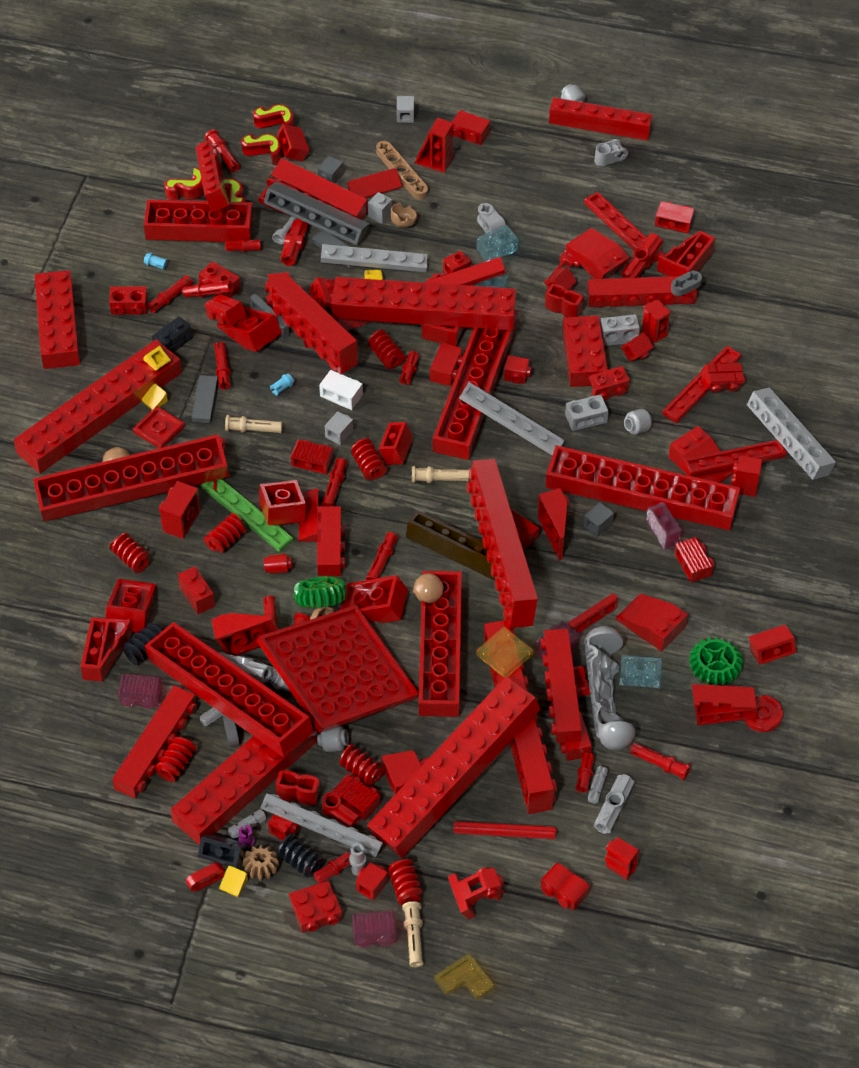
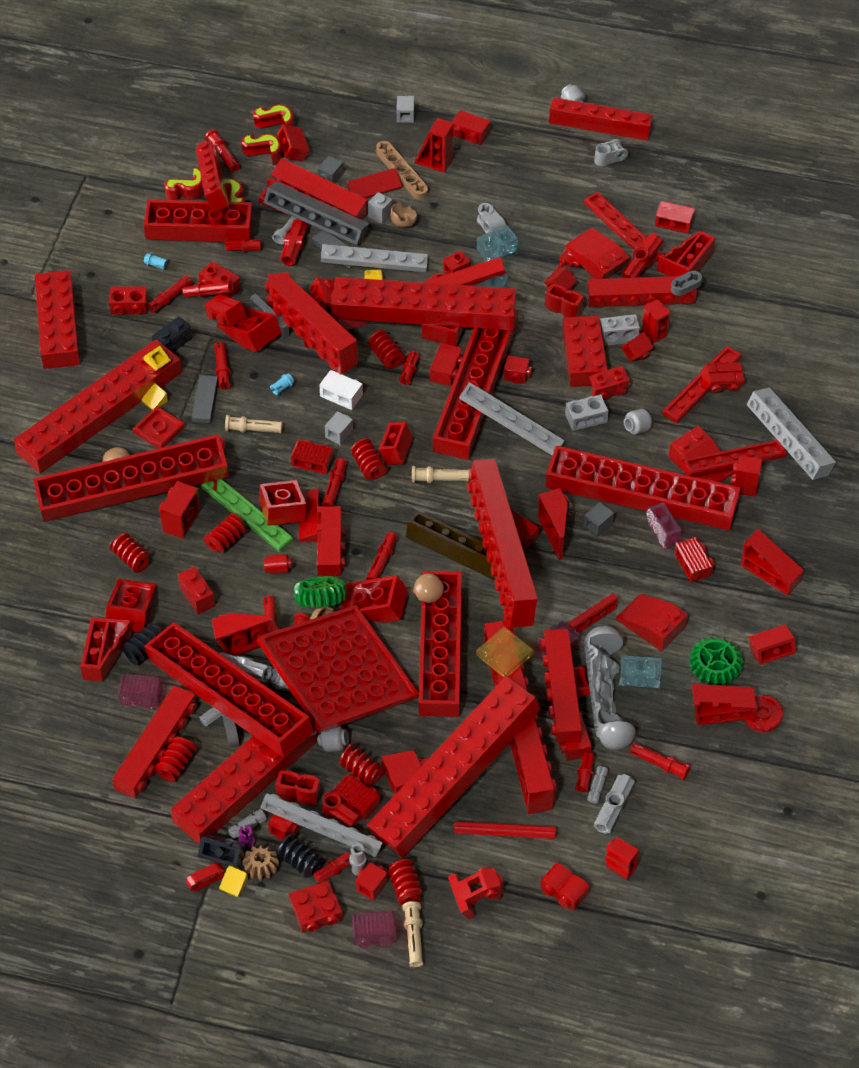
clear yellow plate [434,953,494,1000] -> none
none -> red wedge [740,529,804,596]

